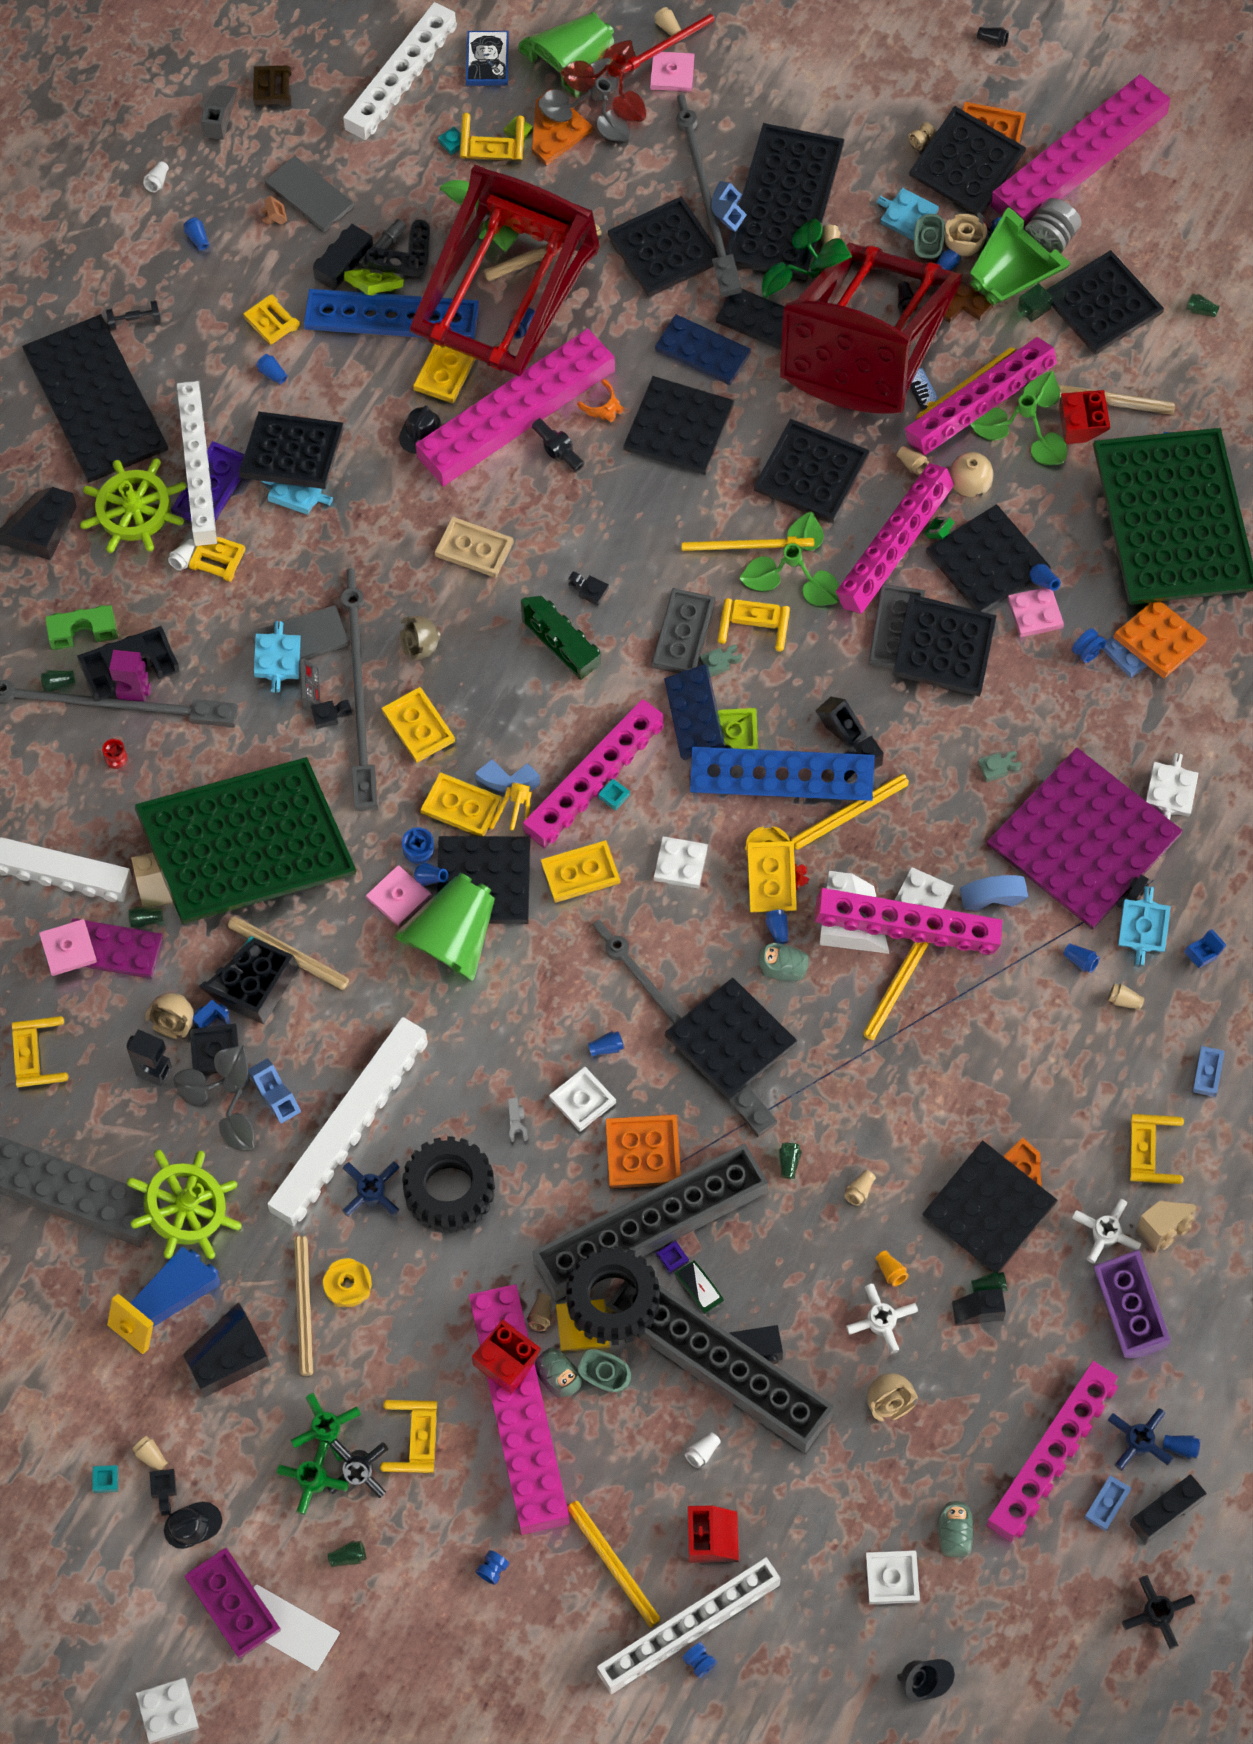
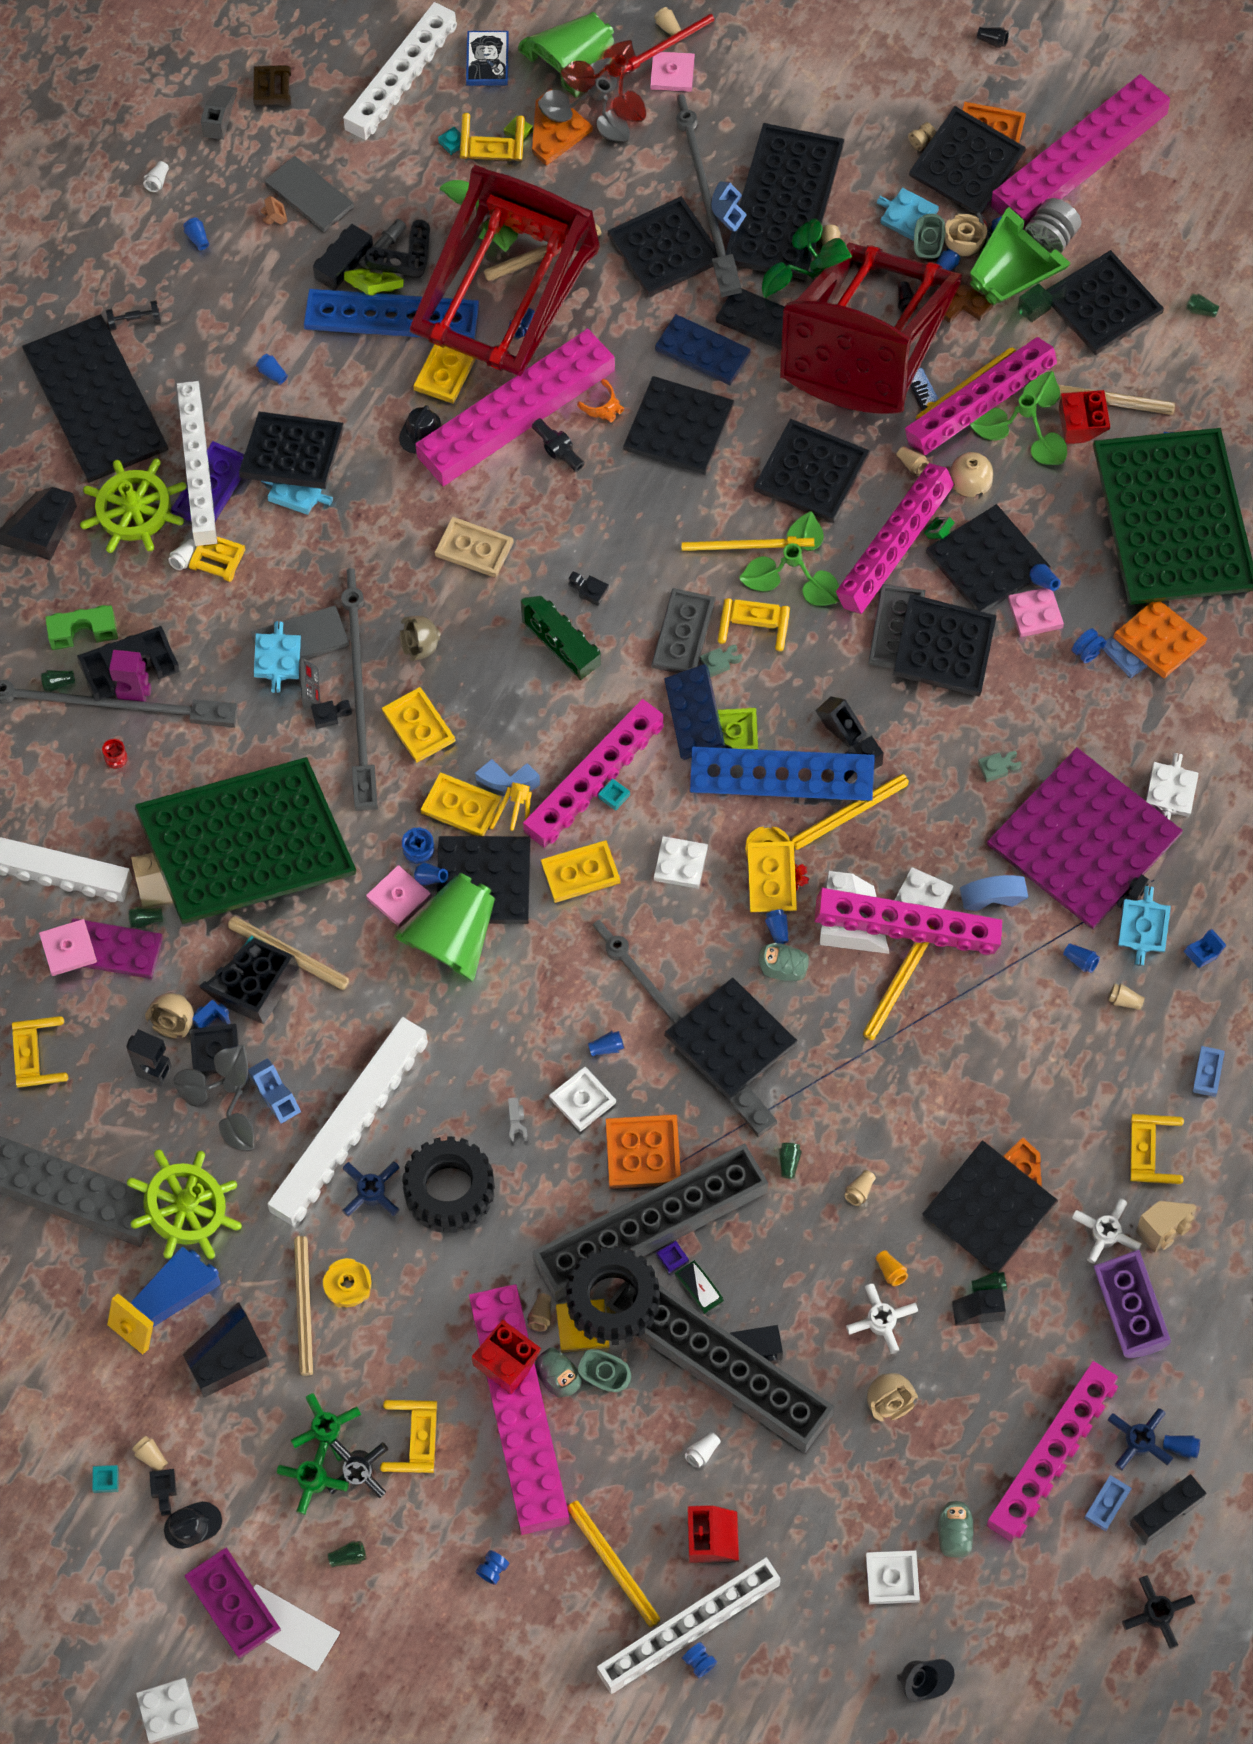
yellow plate [243,294,300,345] -> none

